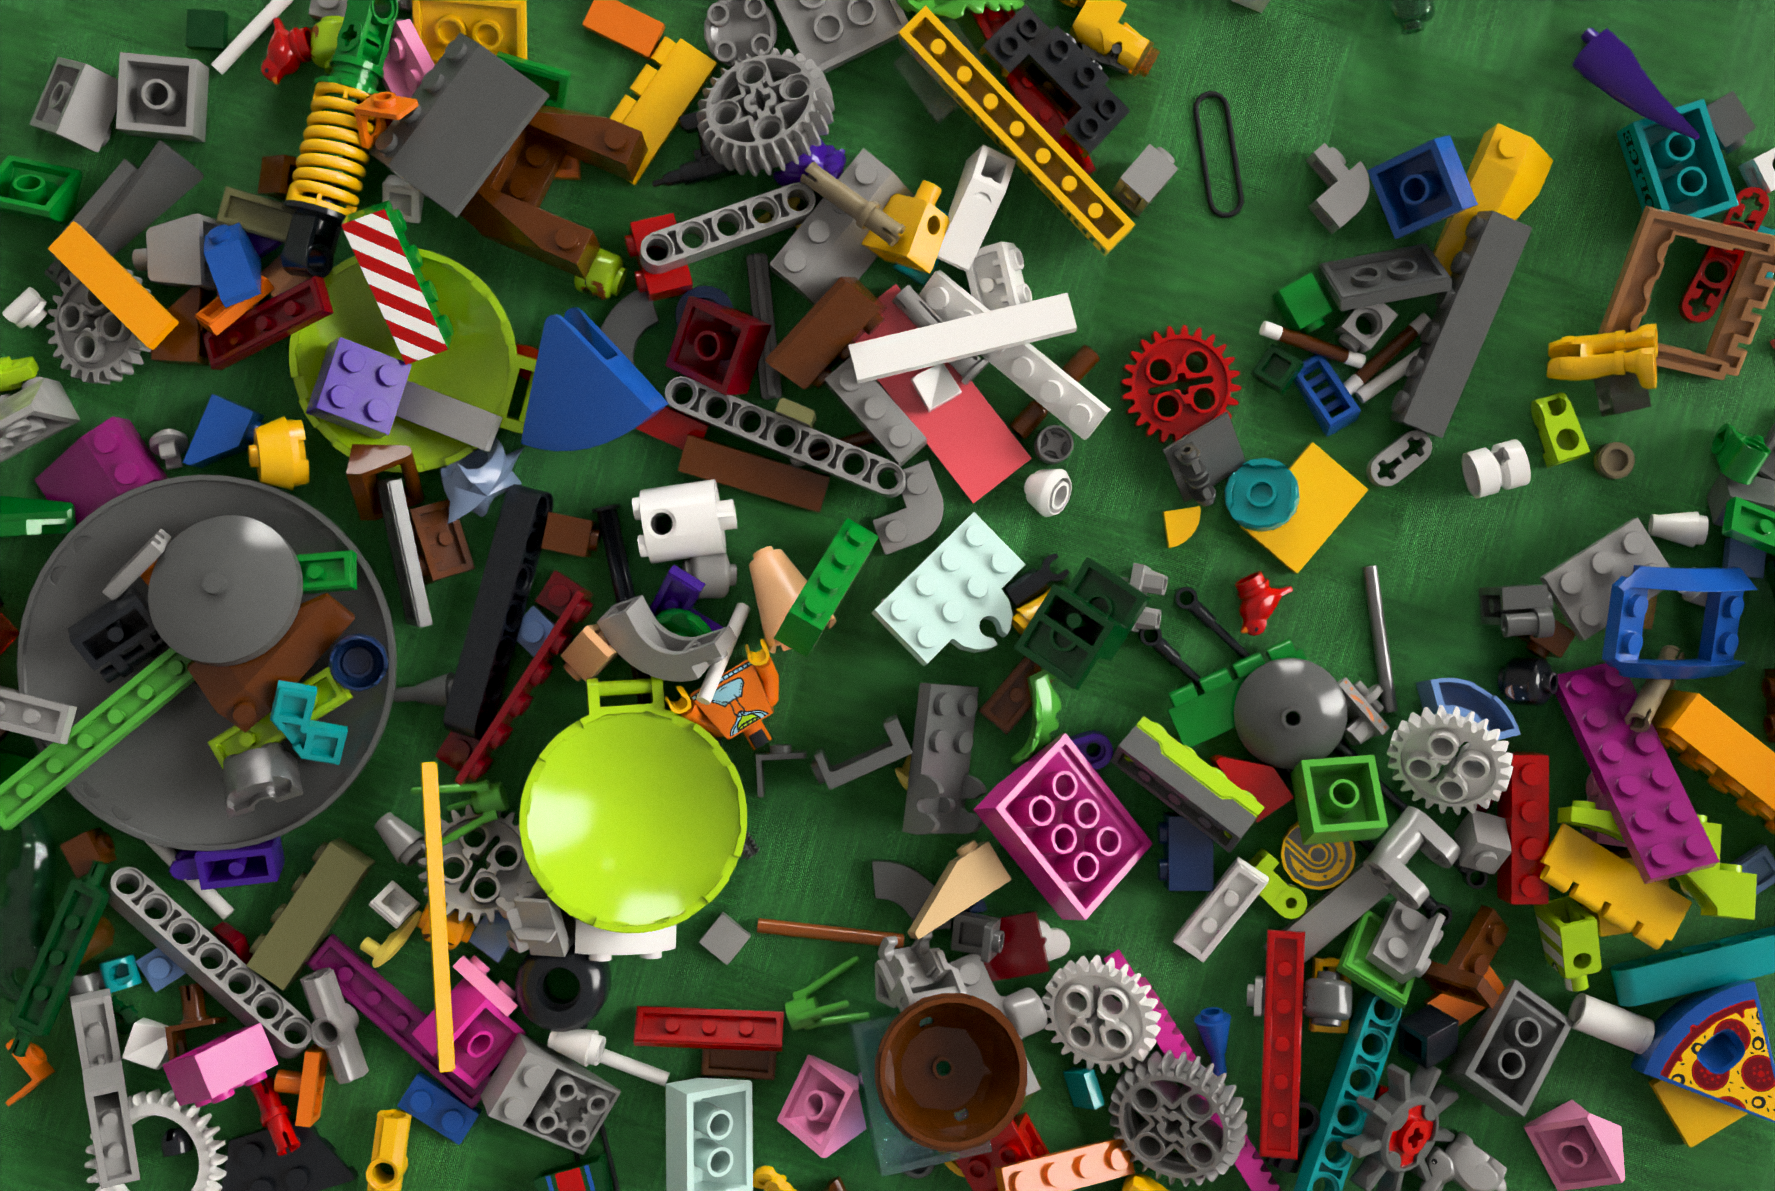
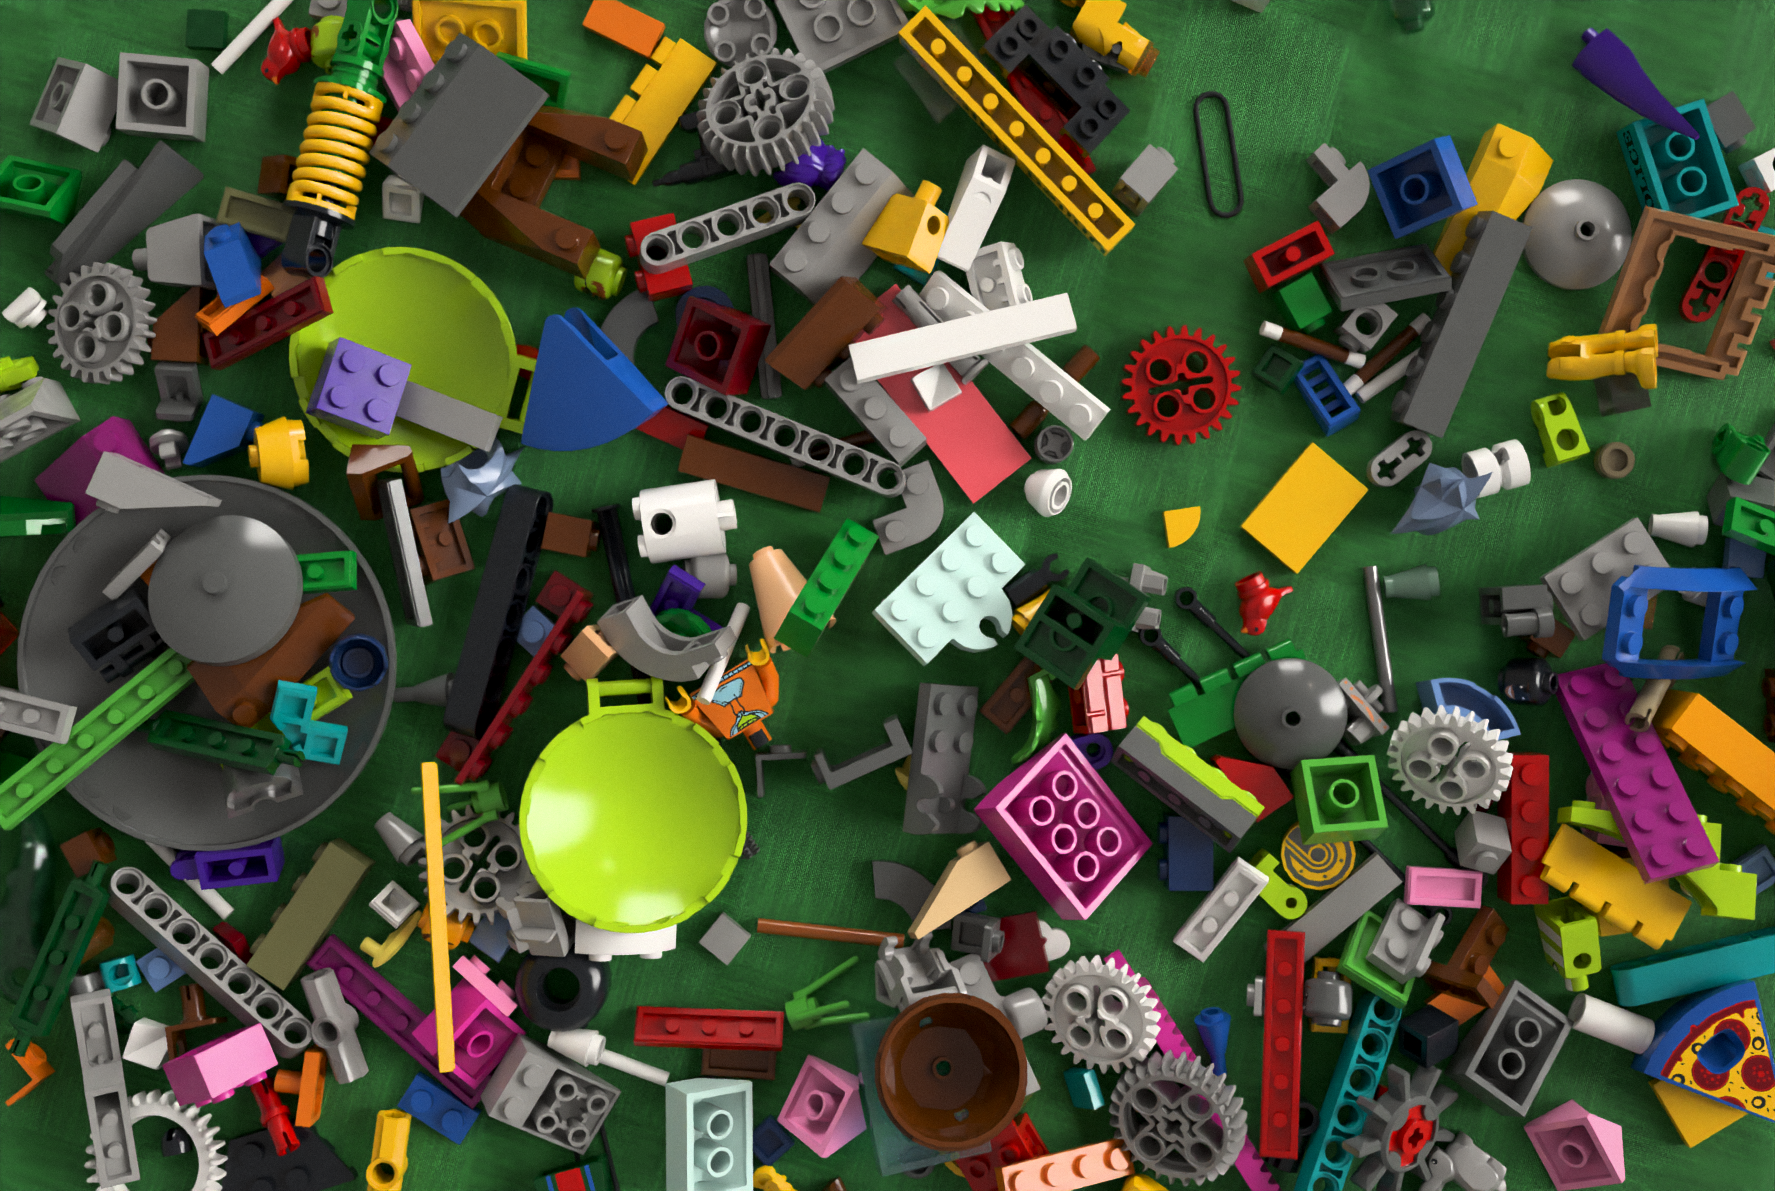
light orange tile [48,221,179,350] -> none
brick [341,200,454,365] -> none
orange bracket [354,92,419,149] -> none
olive tile [775,398,817,429] -> none
dark tan pin [800,162,906,247] -> none
dark grey hinge [1162,411,1246,506] -> none
teal tile [1224,458,1300,532] -> none
light grey connector [1363,806,1461,910] -> none
none -> light grey slope [85,451,222,513]
none -> dark green plate [135,710,305,776]
none -> dark grey bracket [154,361,204,422]
none -> dark blue tile [753,1114,795,1166]
none -> brick [1068,654,1129,734]
none -> red brick [1243,220,1335,294]
none -> sand green cone [1383,564,1440,600]
none -> sand blue hair [1390,463,1492,535]
none -> bright pink tile [1404,866,1483,908]
none -> light grey dish [1522,179,1632,290]

